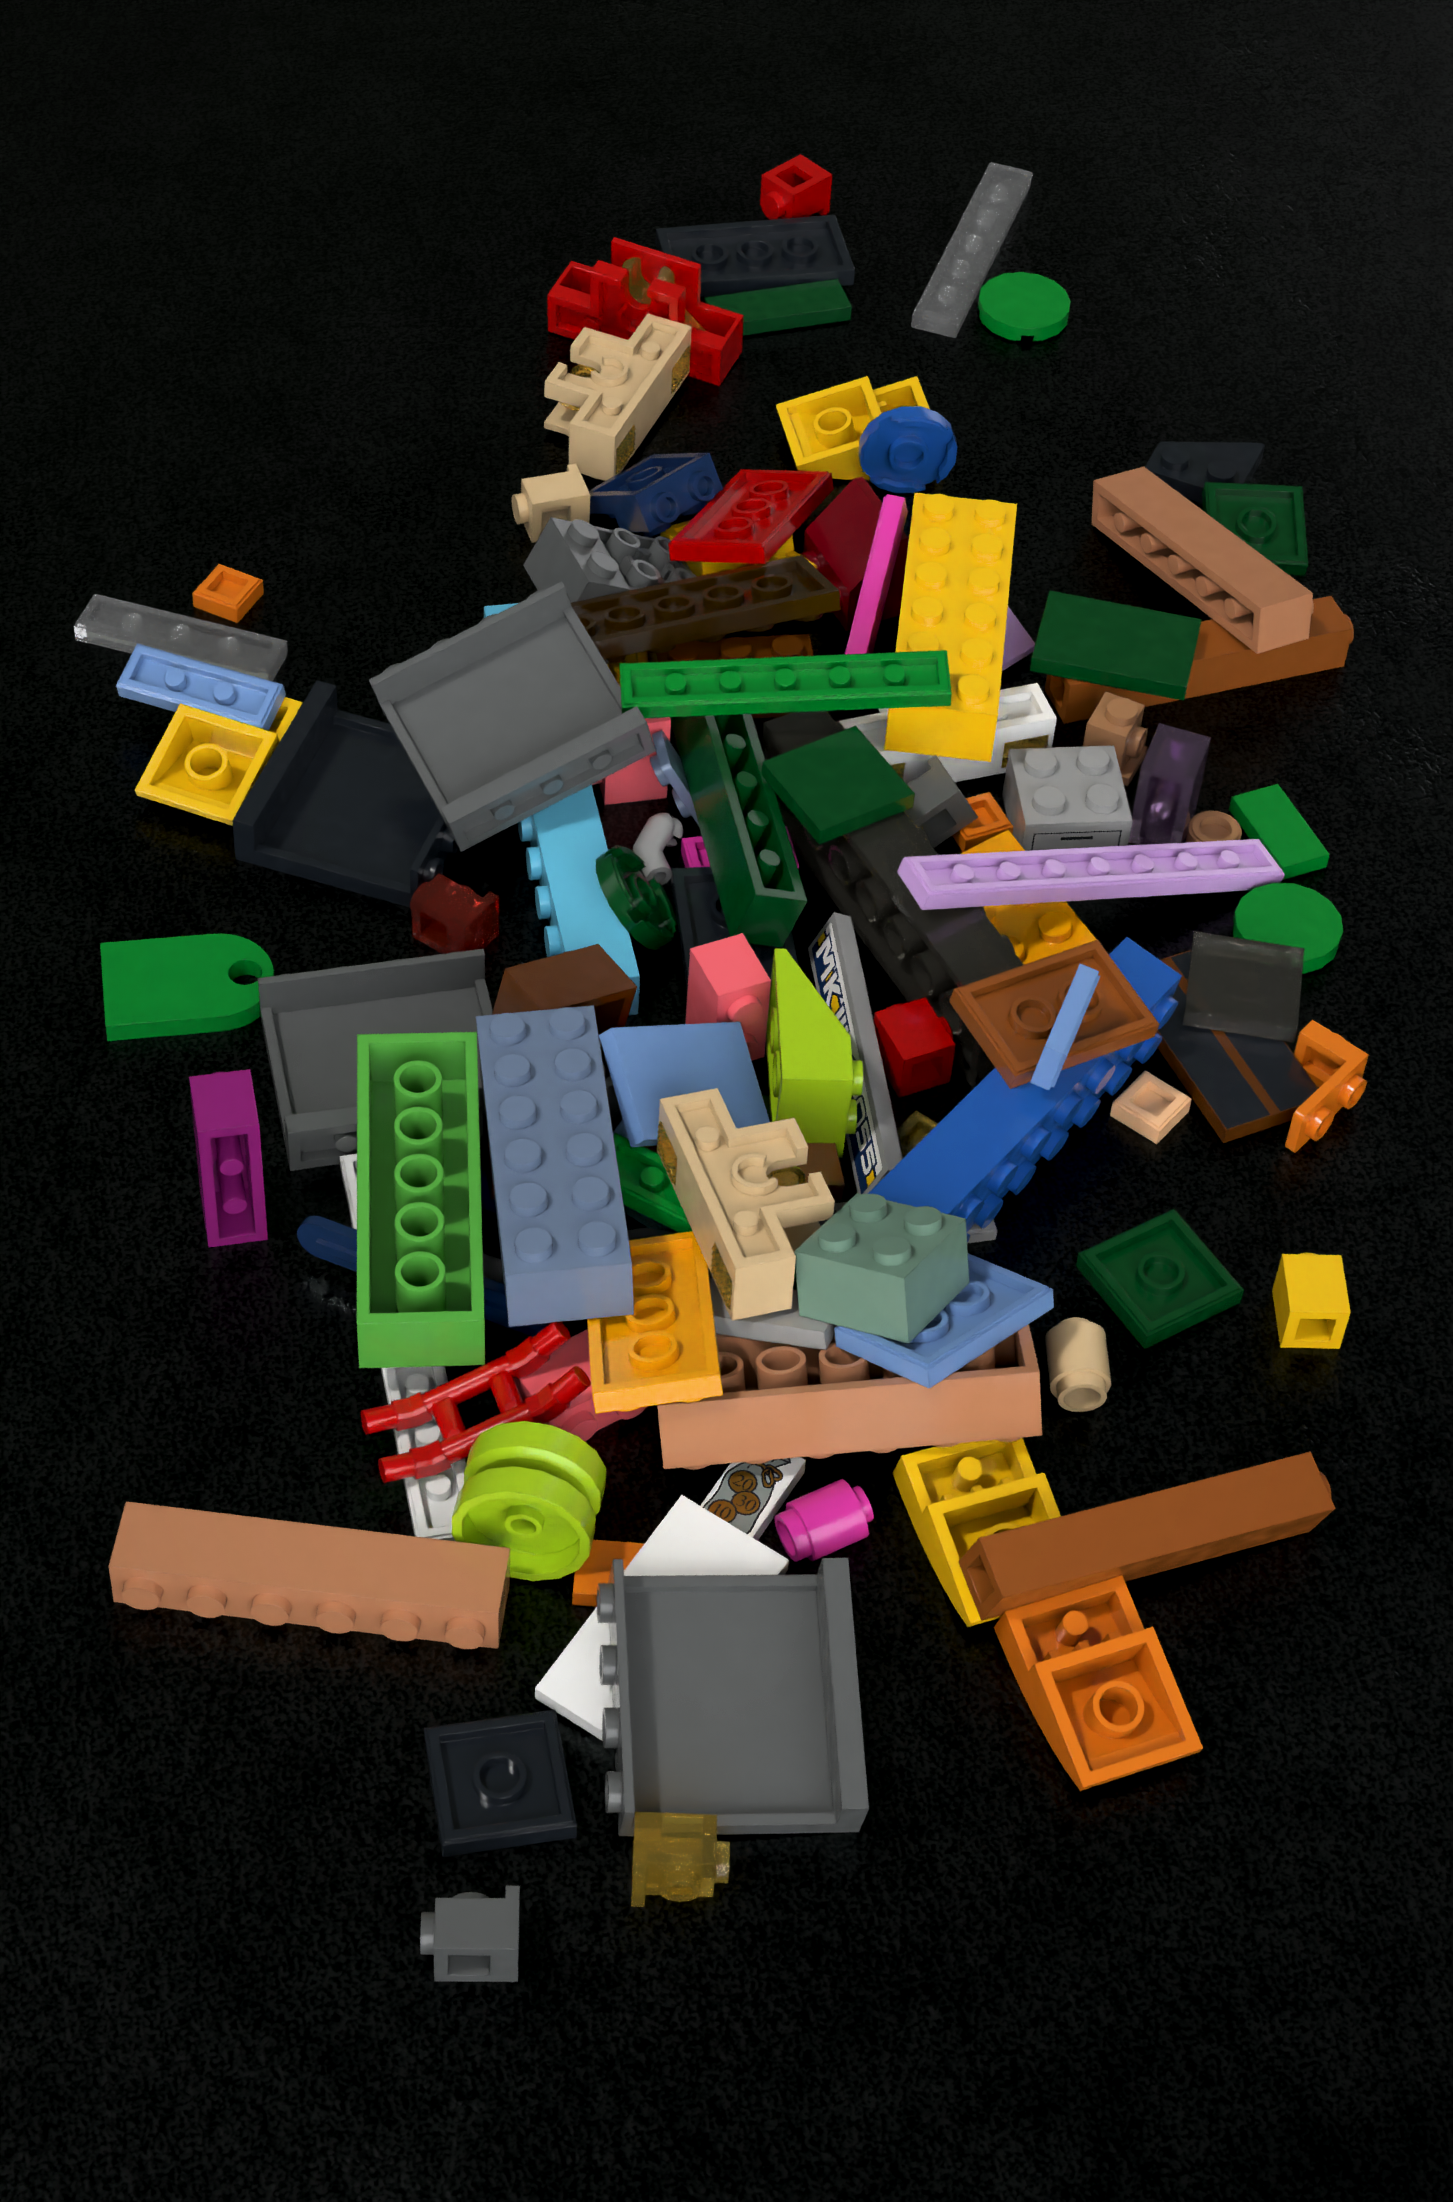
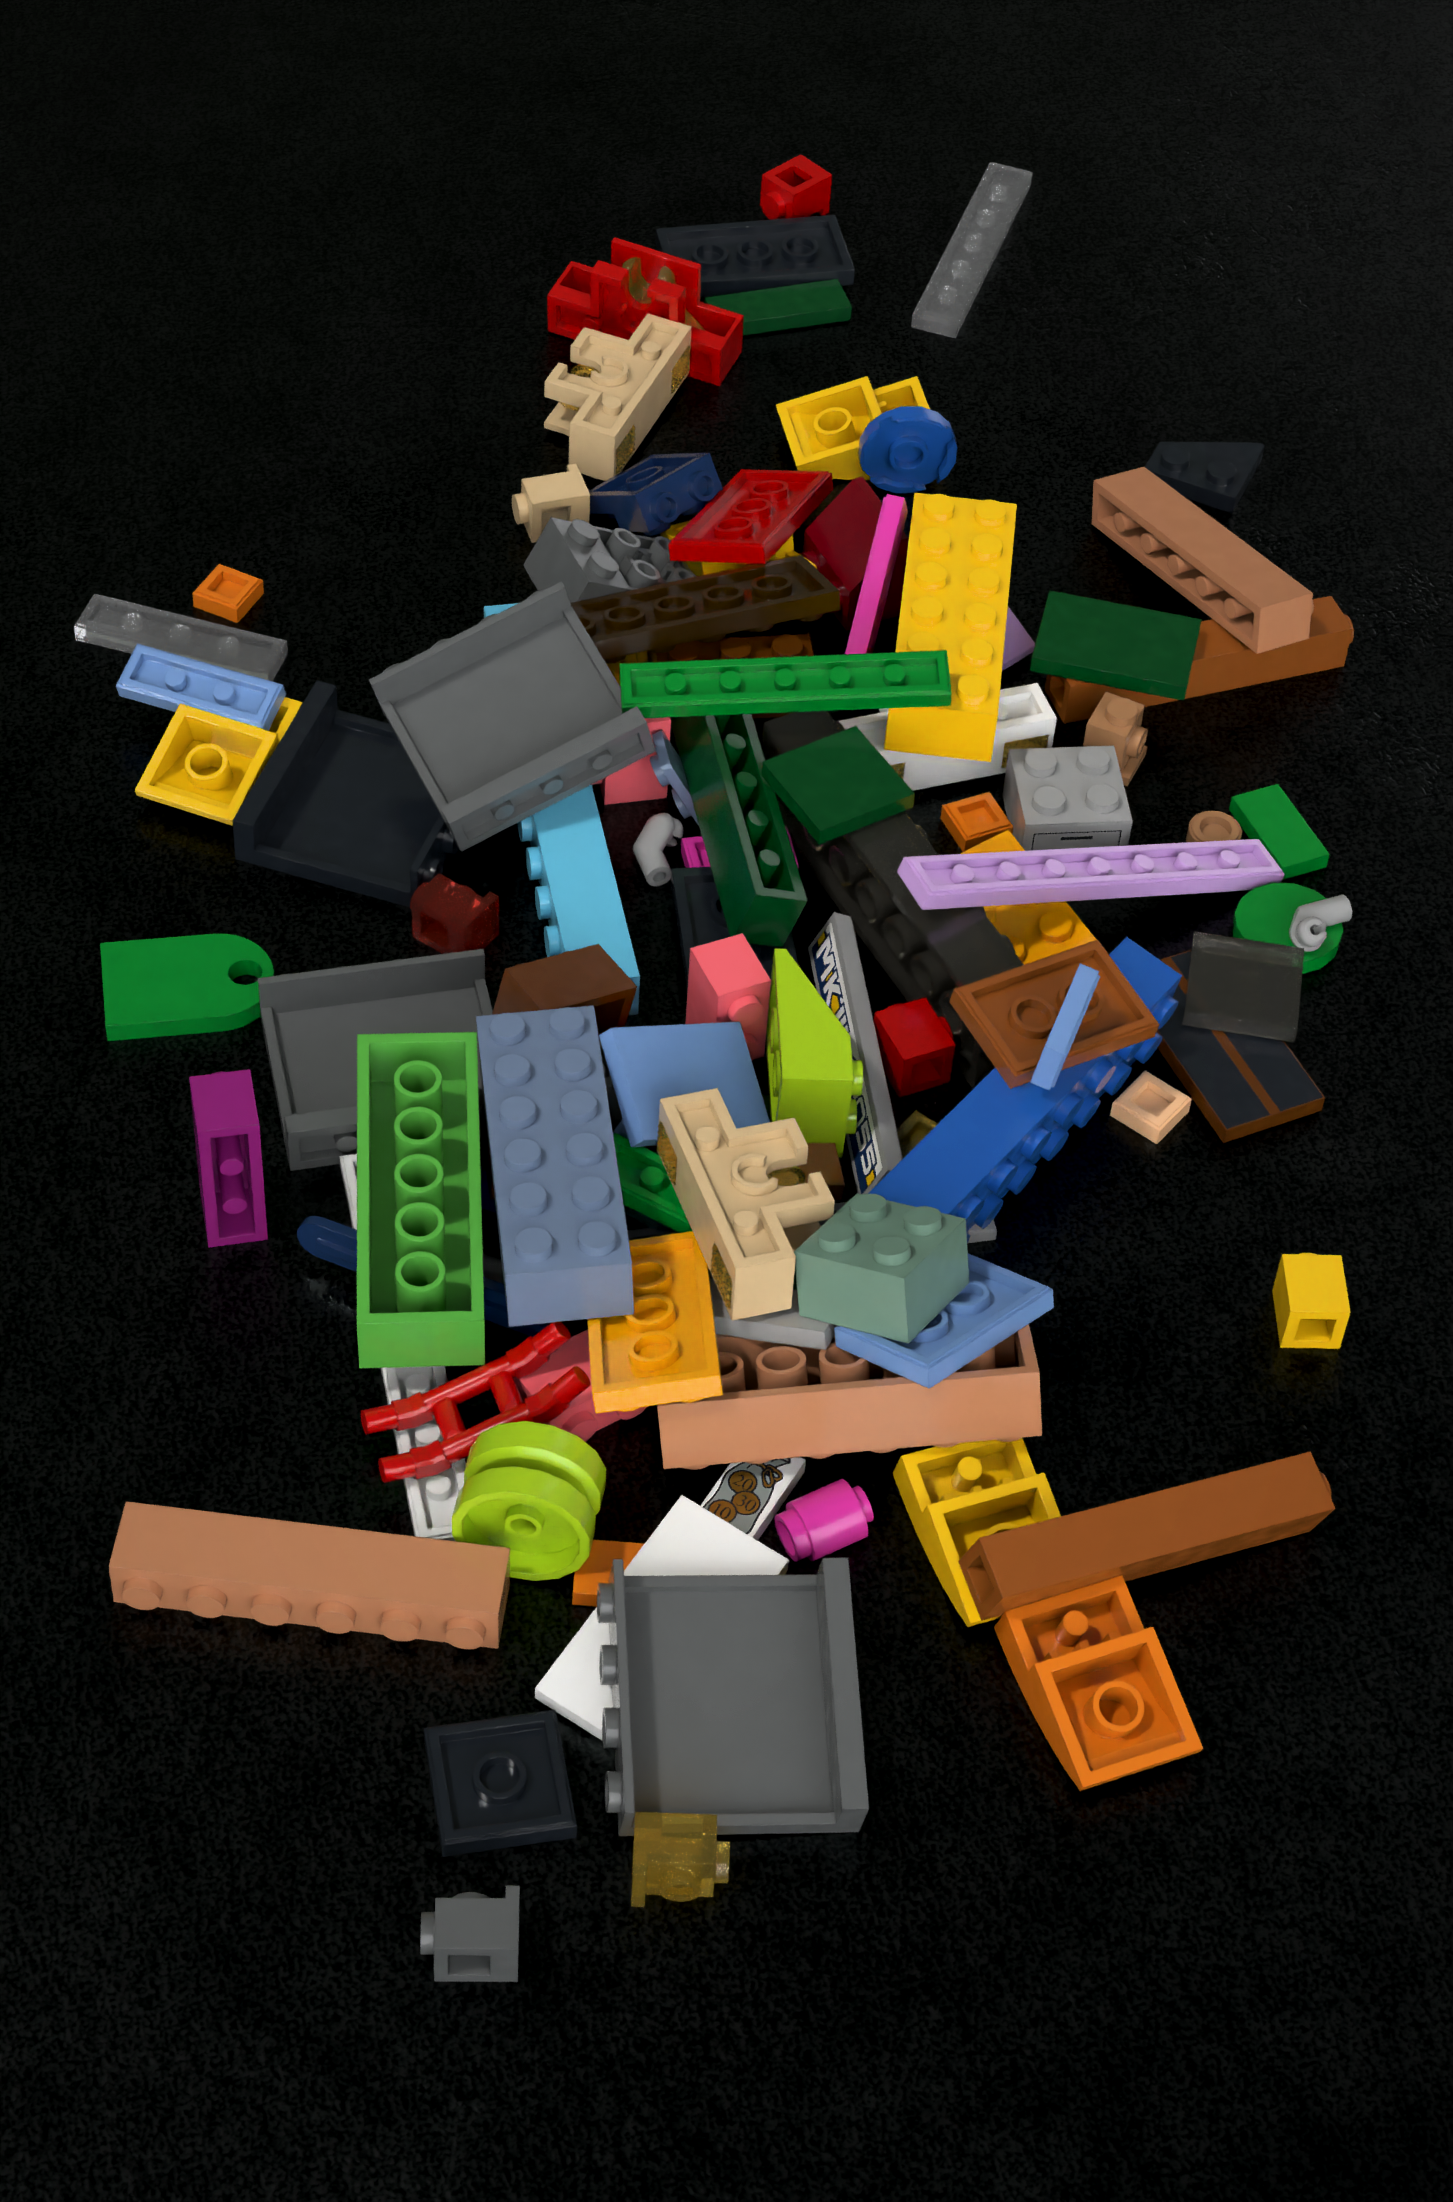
dark green tile [596,845,677,950] -> none
dark grey brick [887,755,978,854] -> none
green tile [978,272,1071,341] -> none
tan brick [1045,1317,1111,1412] -> none
dark green tile [1076,1209,1244,1349] -> none
clear purple brick [1129,723,1211,845] -> none
dark green tile [1202,482,1308,576] -> none
orange bracket [1285,1020,1369,1153] -> none
none -> light grey arm [1289,894,1352,952]

